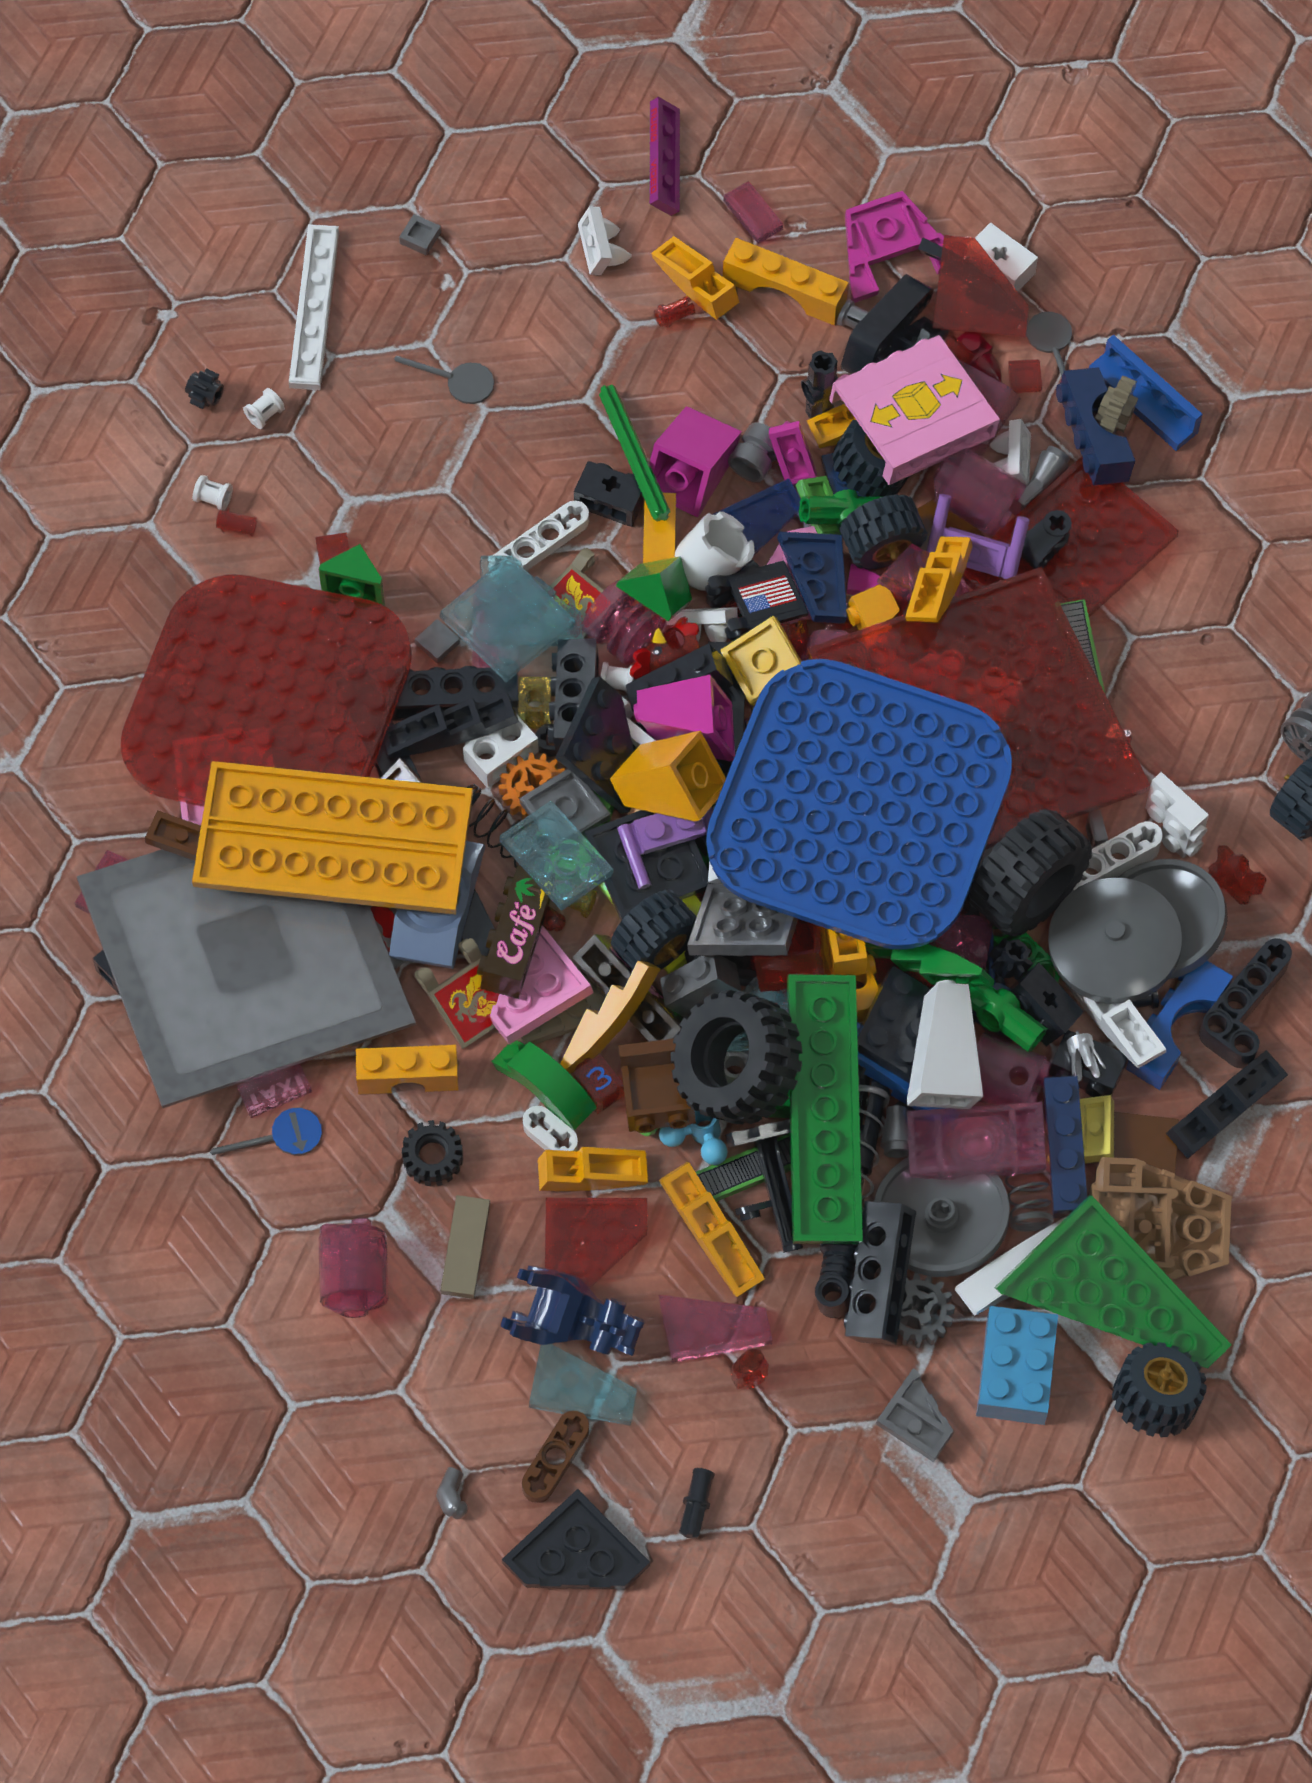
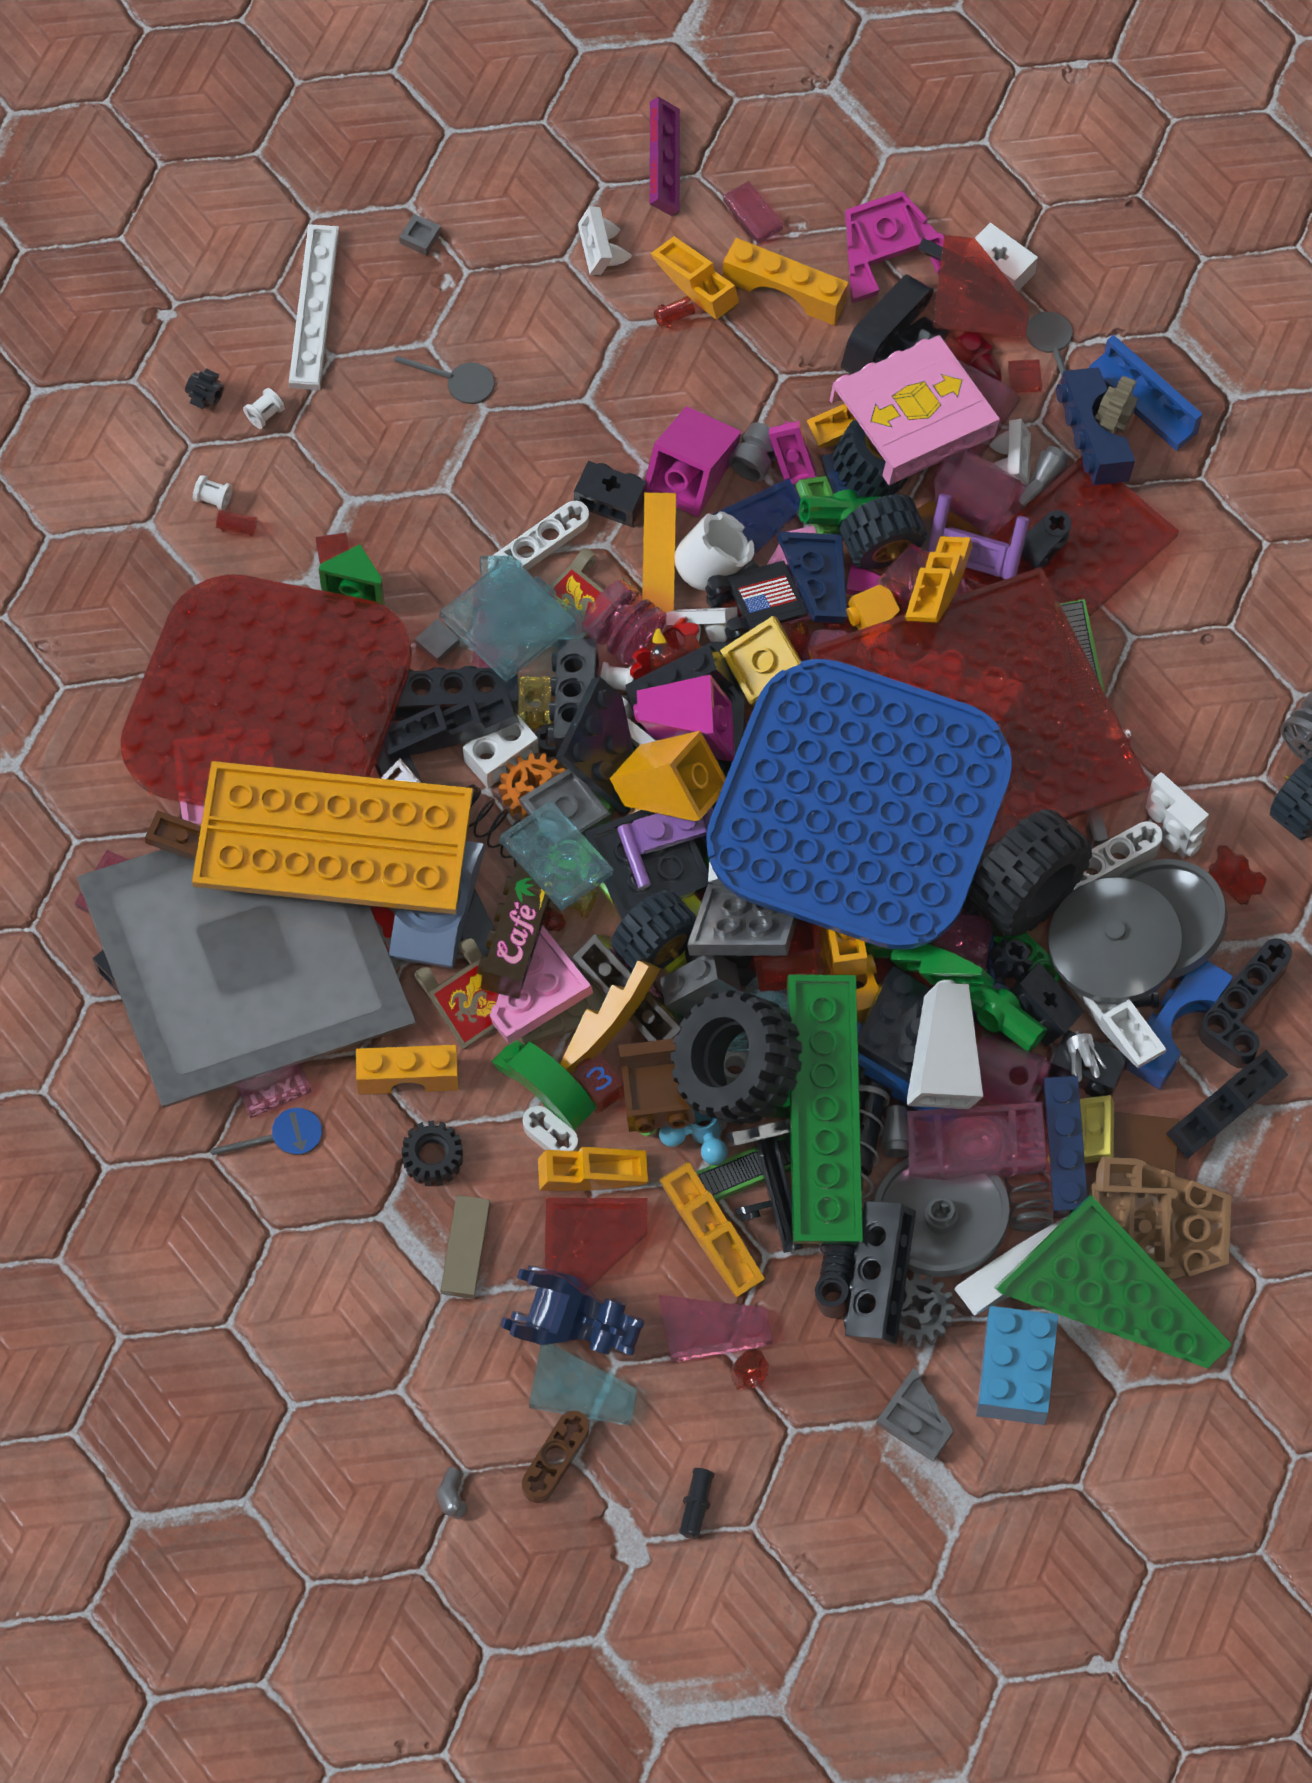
clear pink cylinder [318,1218,389,1318] -> none
black plate [502,1489,650,1590] -> none
green axle [599,384,670,522] -> none
green slope [616,556,692,622] -> none
black piece [801,350,838,418] -> none
flat silver bush [837,300,869,329] -> none
black wheel [1112,1342,1207,1438] -> none

